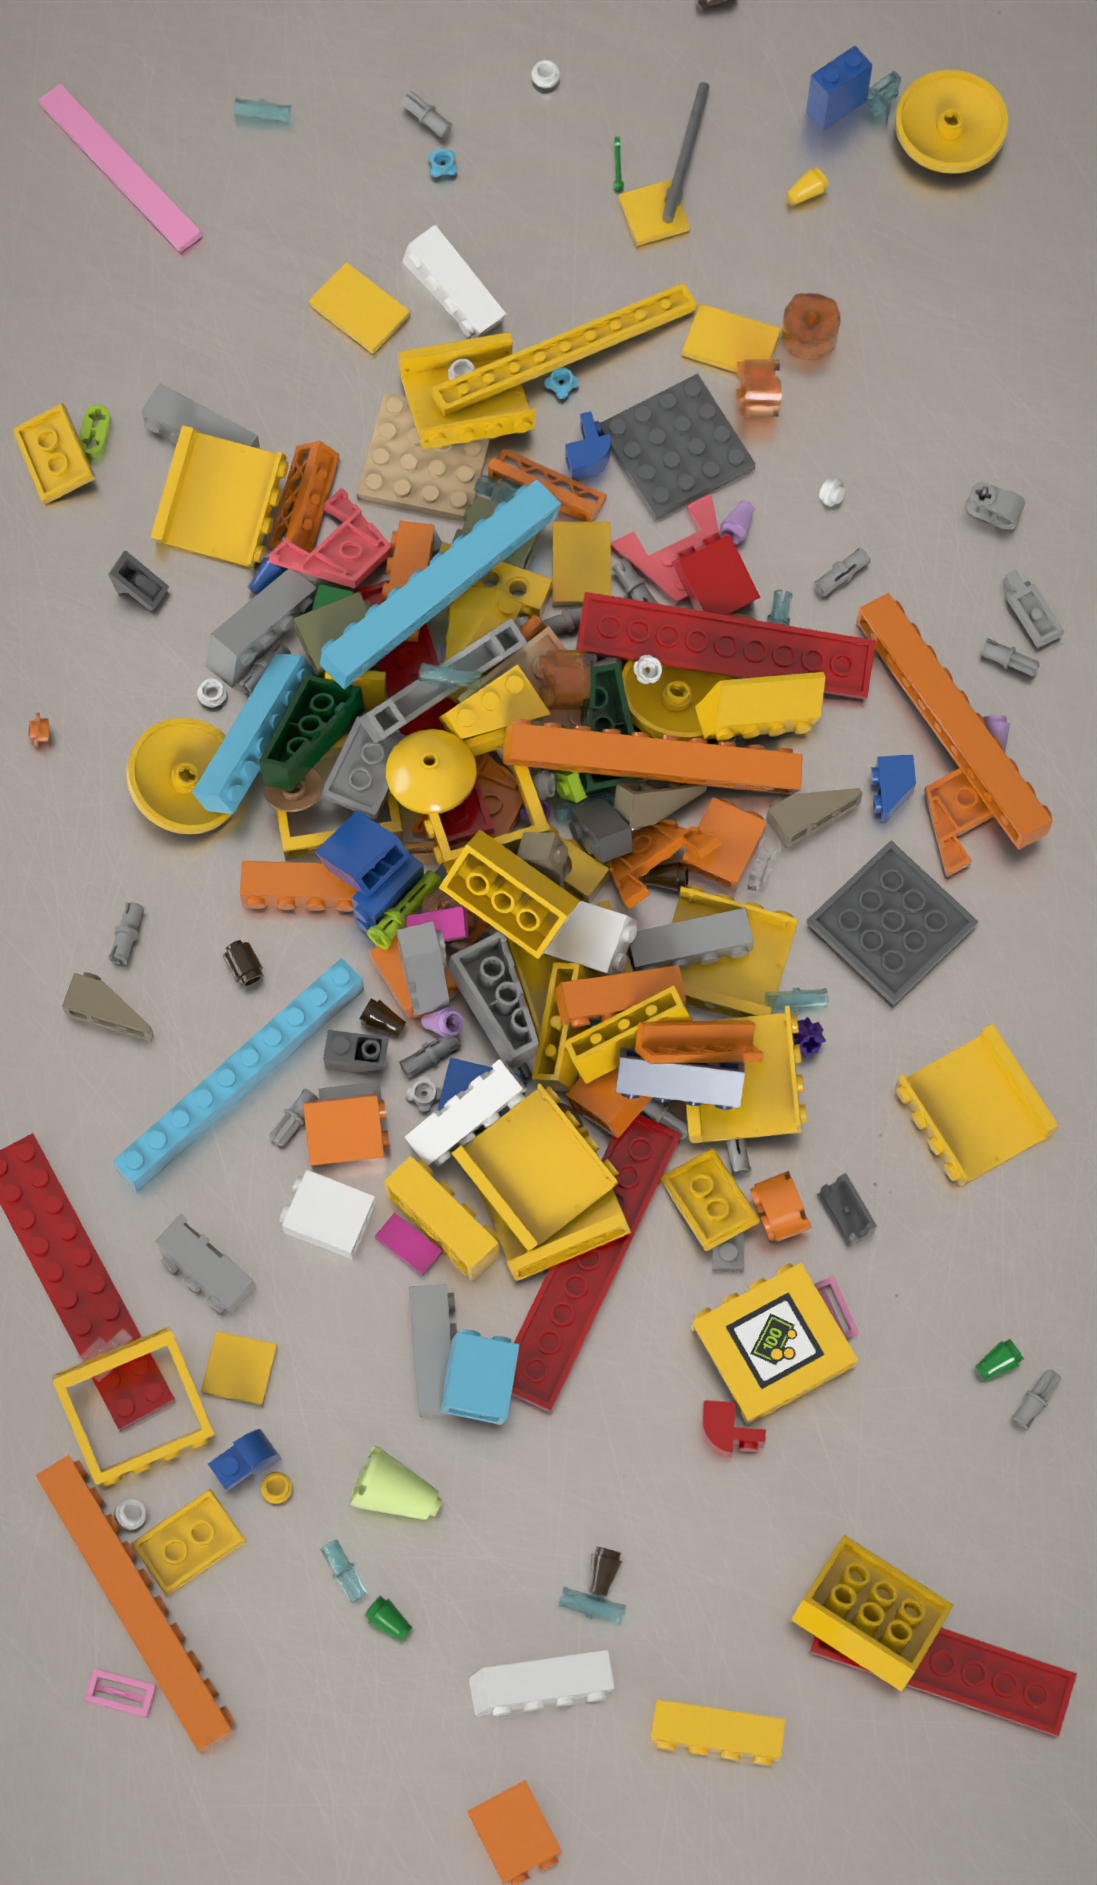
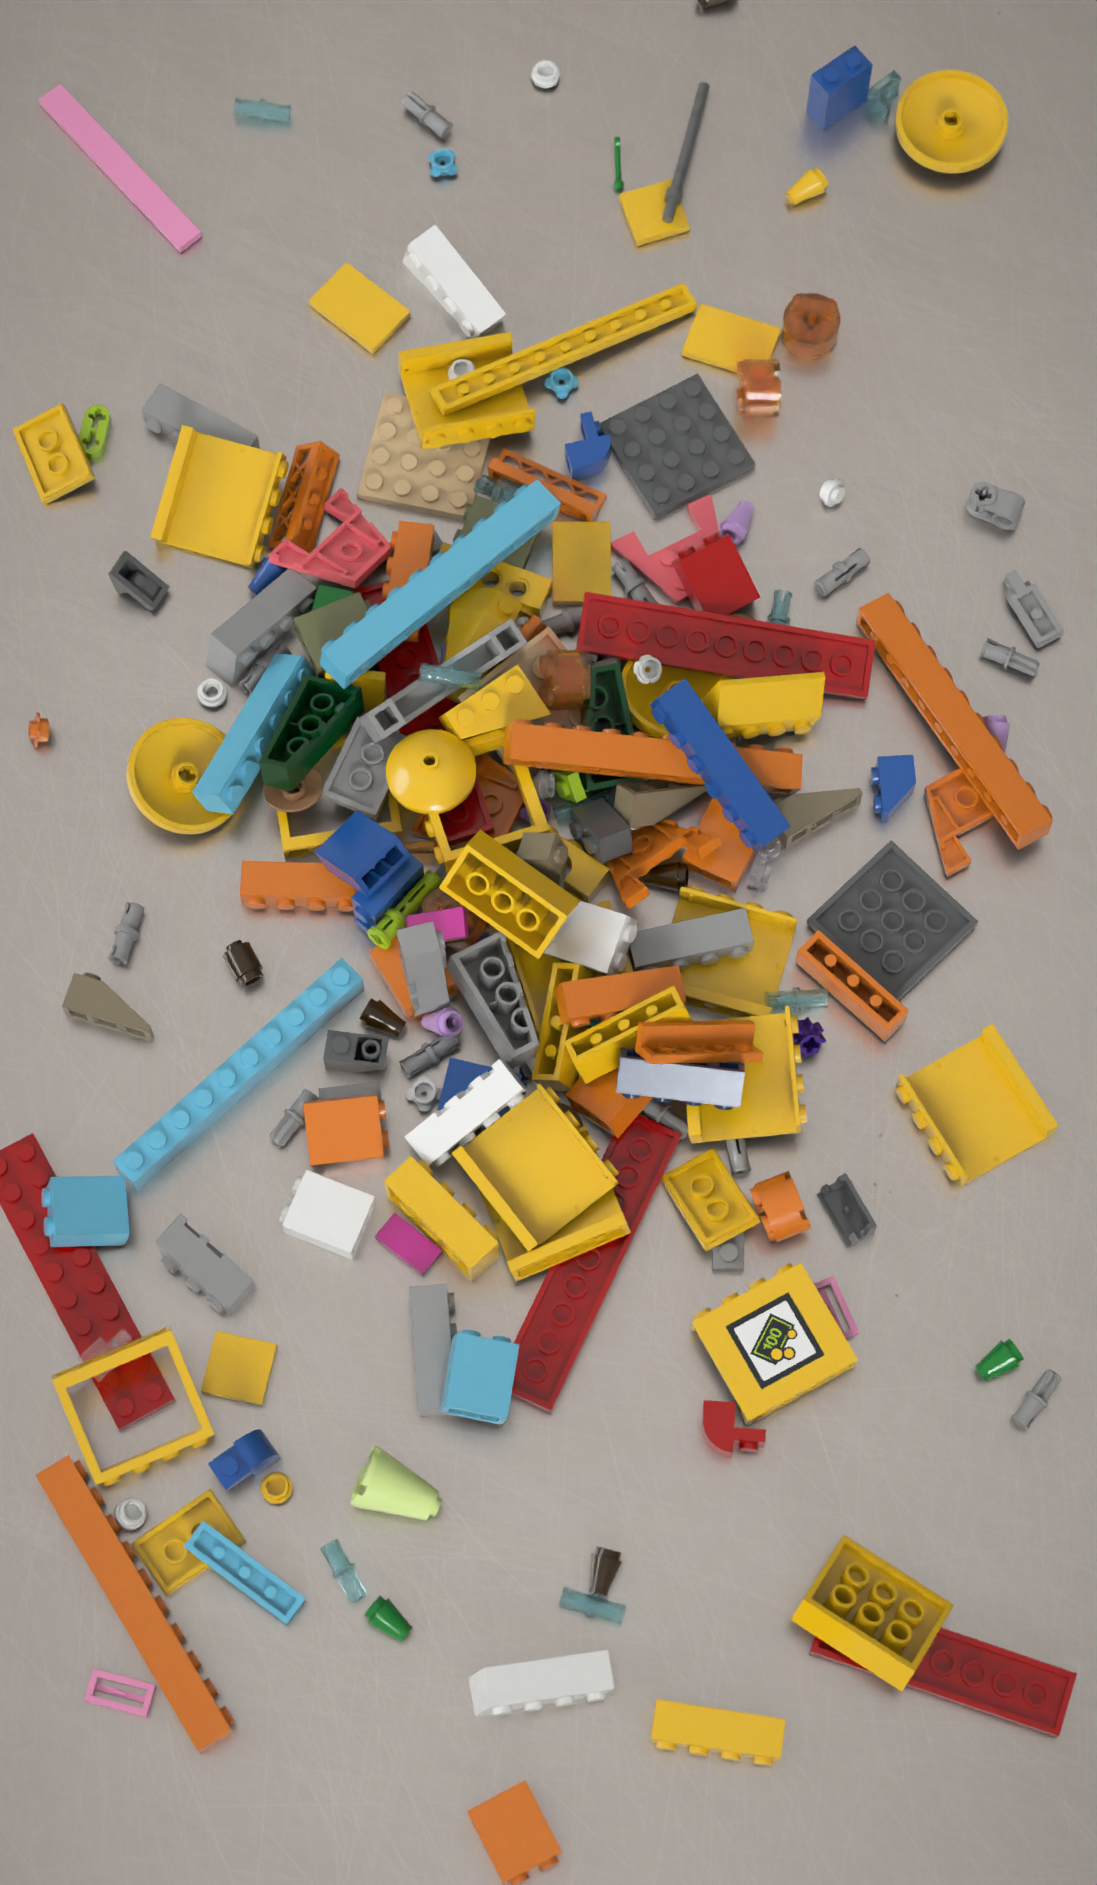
none -> medium azure brick [42,1176,130,1247]
none -> medium azure plate [184,1521,306,1625]
none -> blue brick [649,678,791,852]
none -> orange brick [795,930,909,1042]

